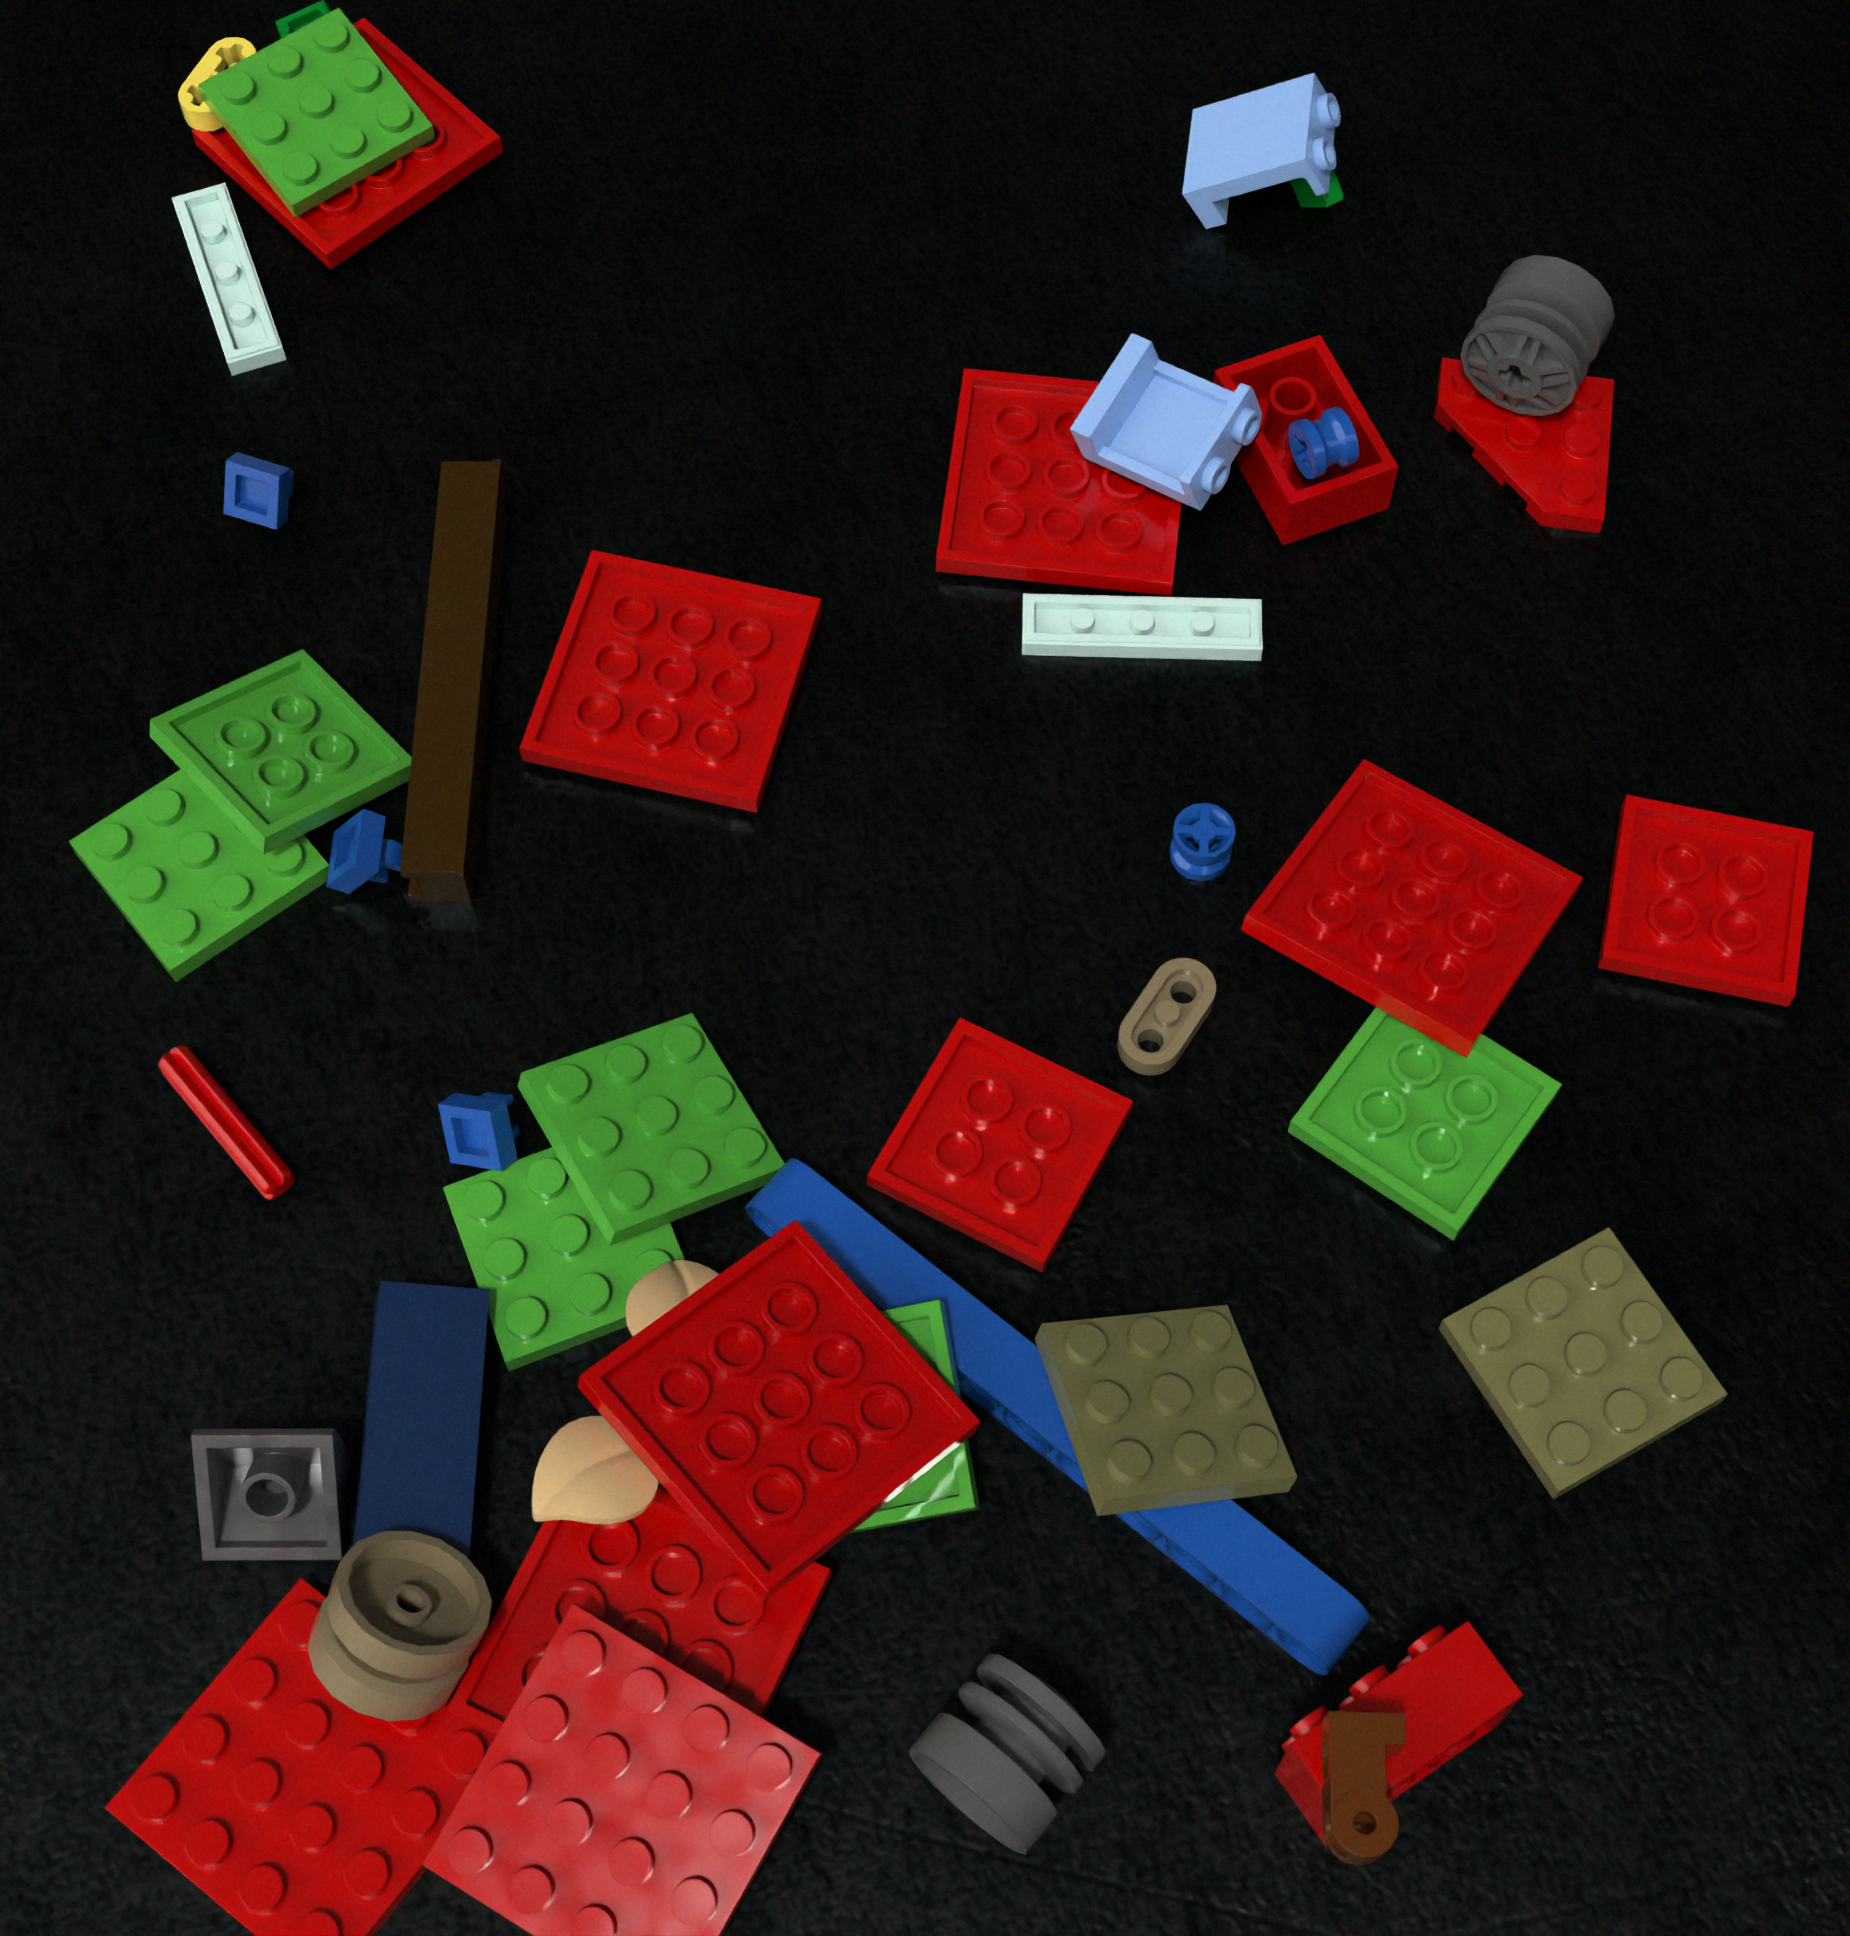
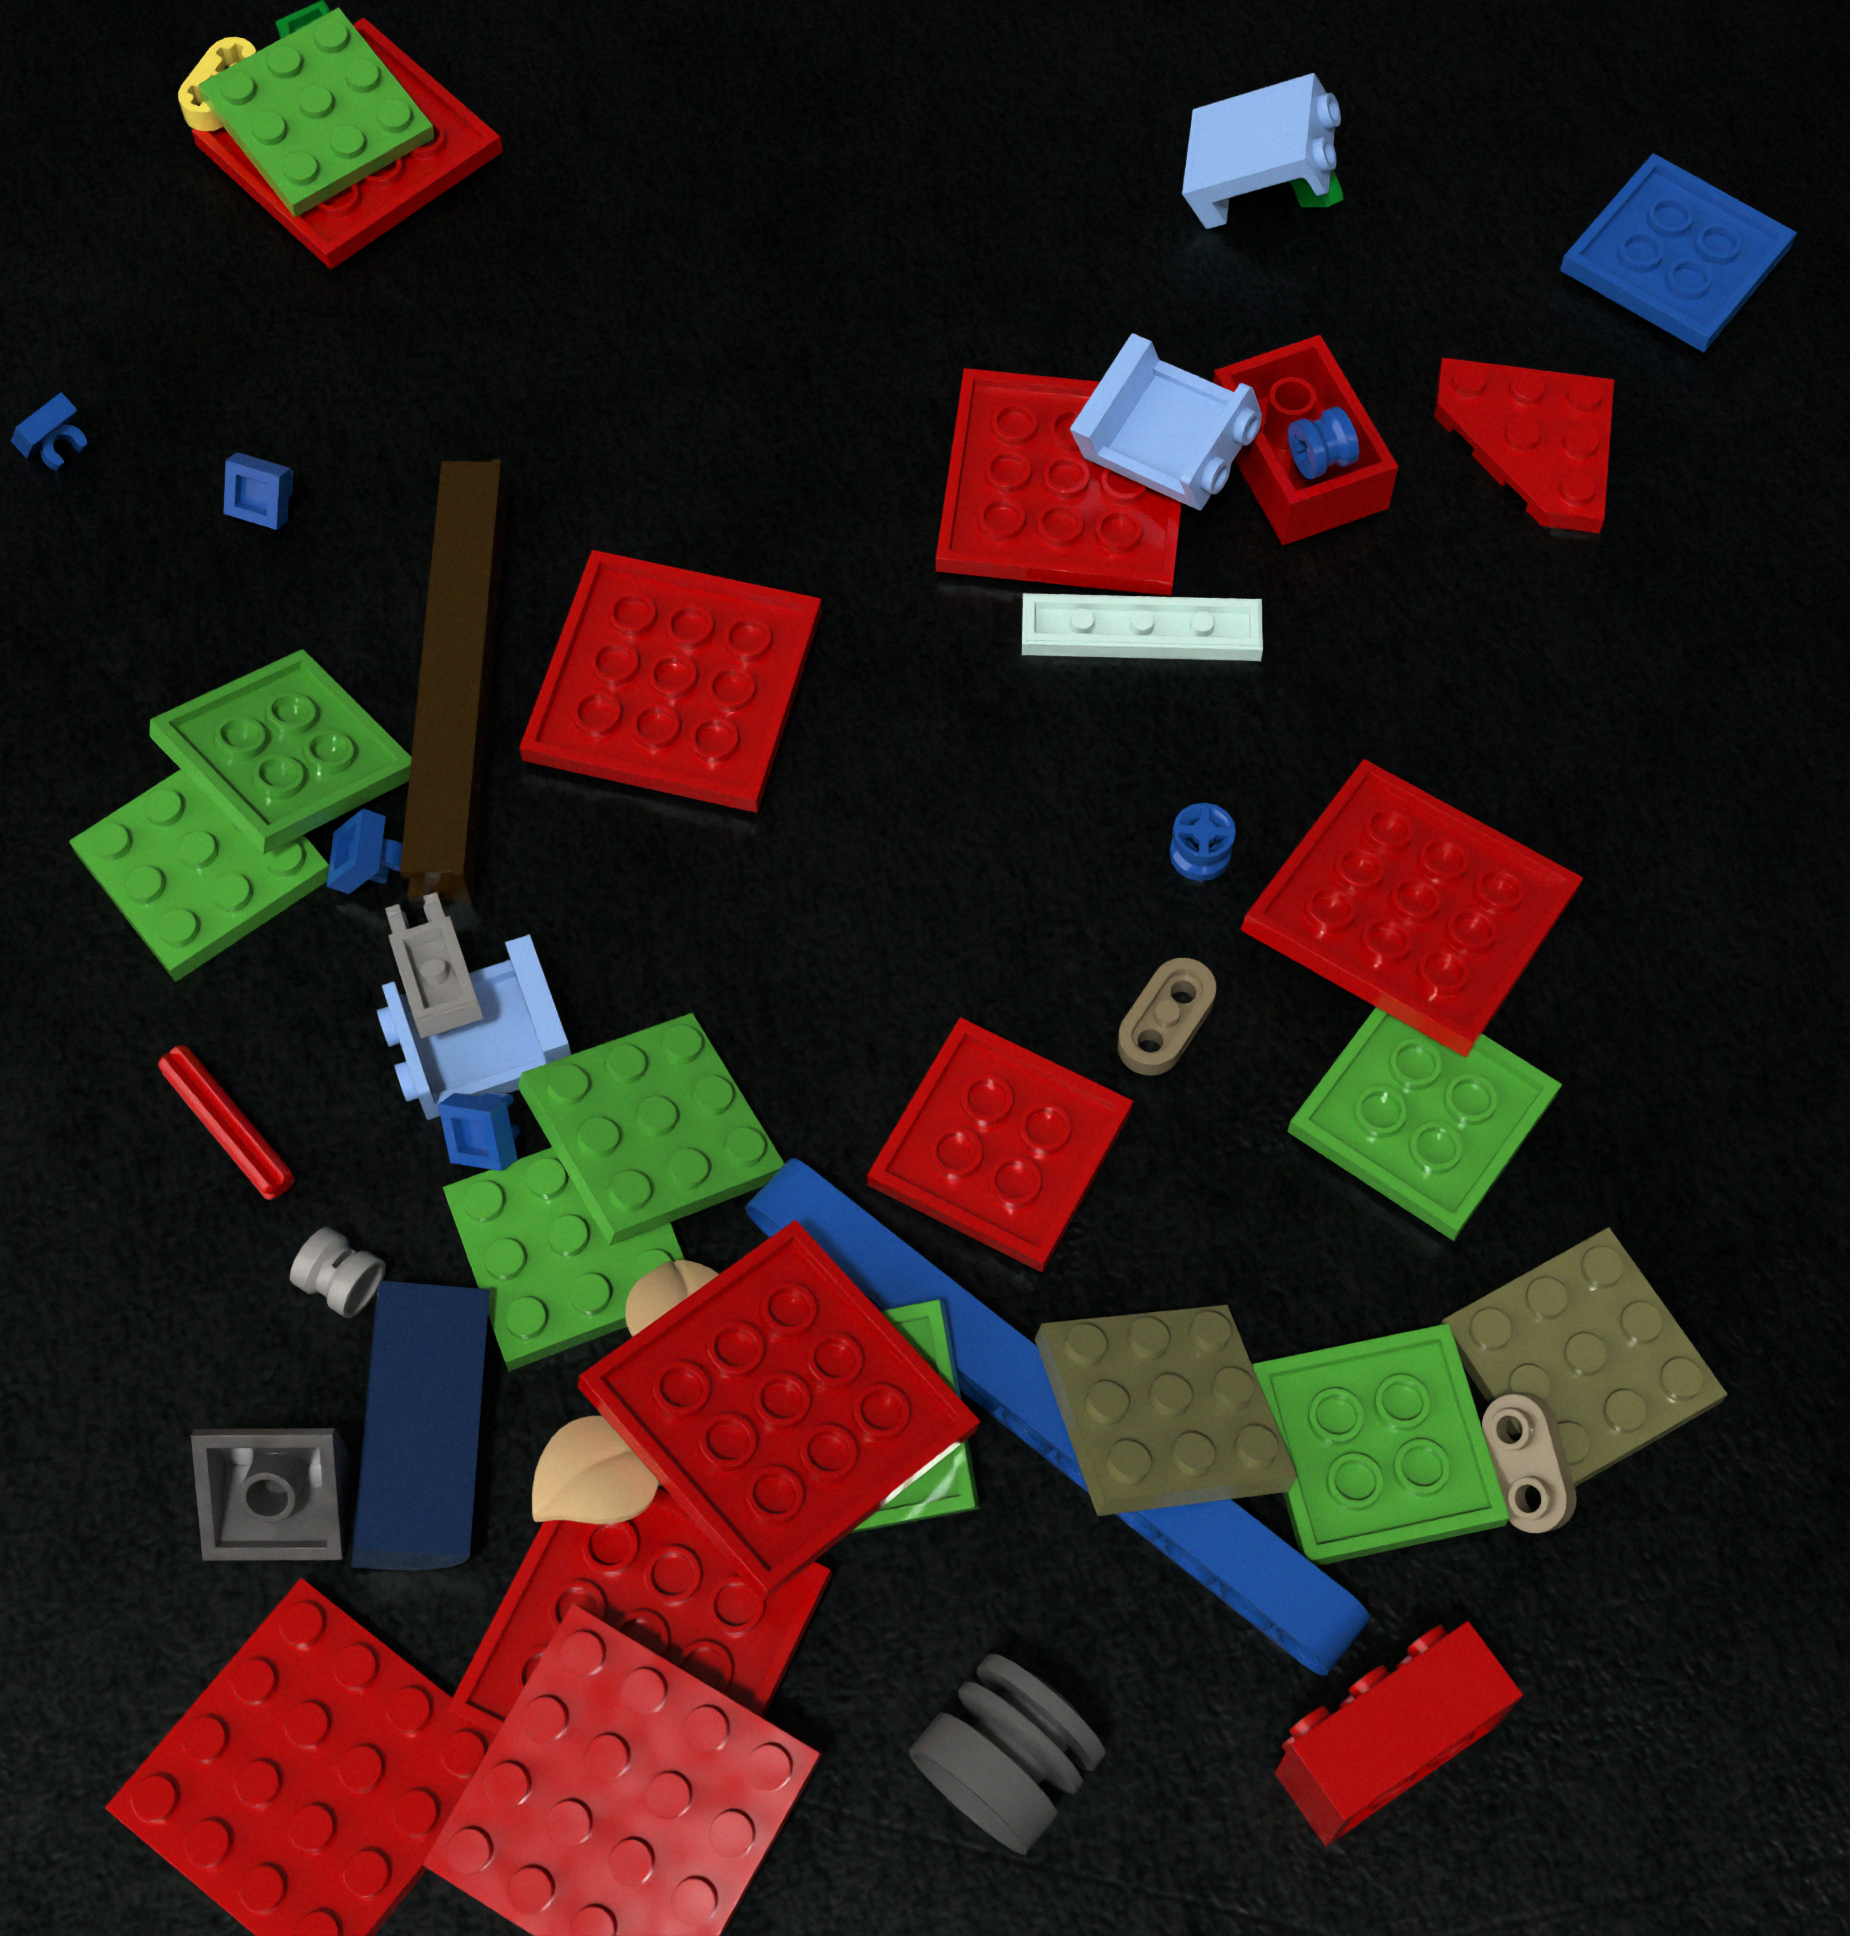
light aqua tile [172,183,287,376] -> none
dark tan wheel [307,1531,492,1721] -> none
reddish brown leg [1320,1711,1406,1866] -> none
dark grey wheel [1460,255,1615,416] -> none
red plate [1598,794,1814,1007] -> none
none -> blue tile [11,392,87,471]
none -> light grey wheel [290,1227,386,1318]
none -> light blue panel [377,934,571,1120]
none -> light grey hinge [385,892,484,1039]
none -> bright green plate [1252,1323,1510,1566]
none -> dark tan plate [1482,1393,1577,1533]
none -> blue plate [1560,153,1797,353]

